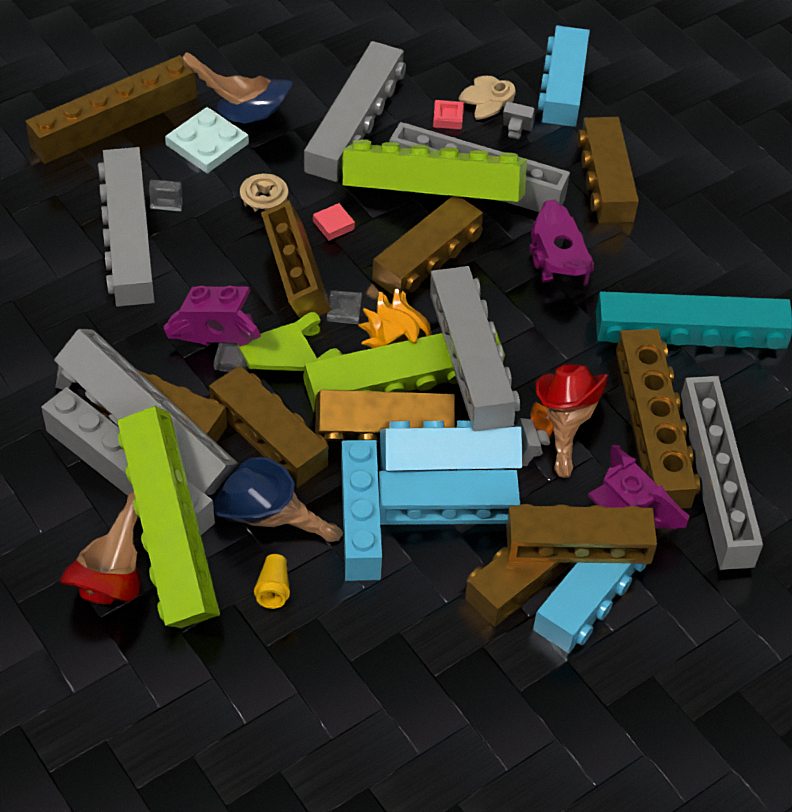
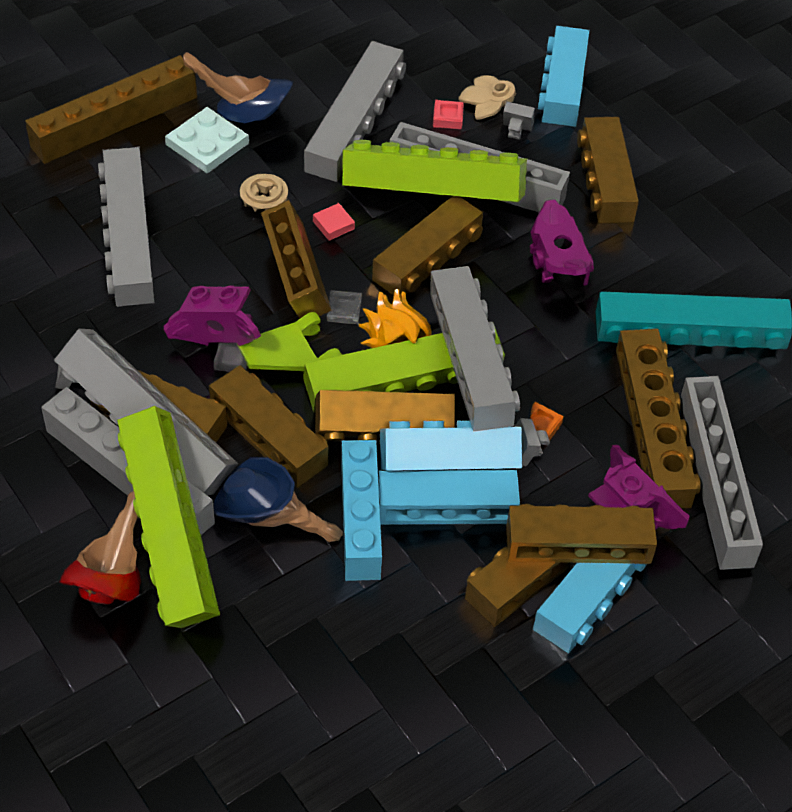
clear tile [149,180,183,211] -> none
yellow cone [254,554,290,609] -> none
red hat [536,365,609,478] -> none

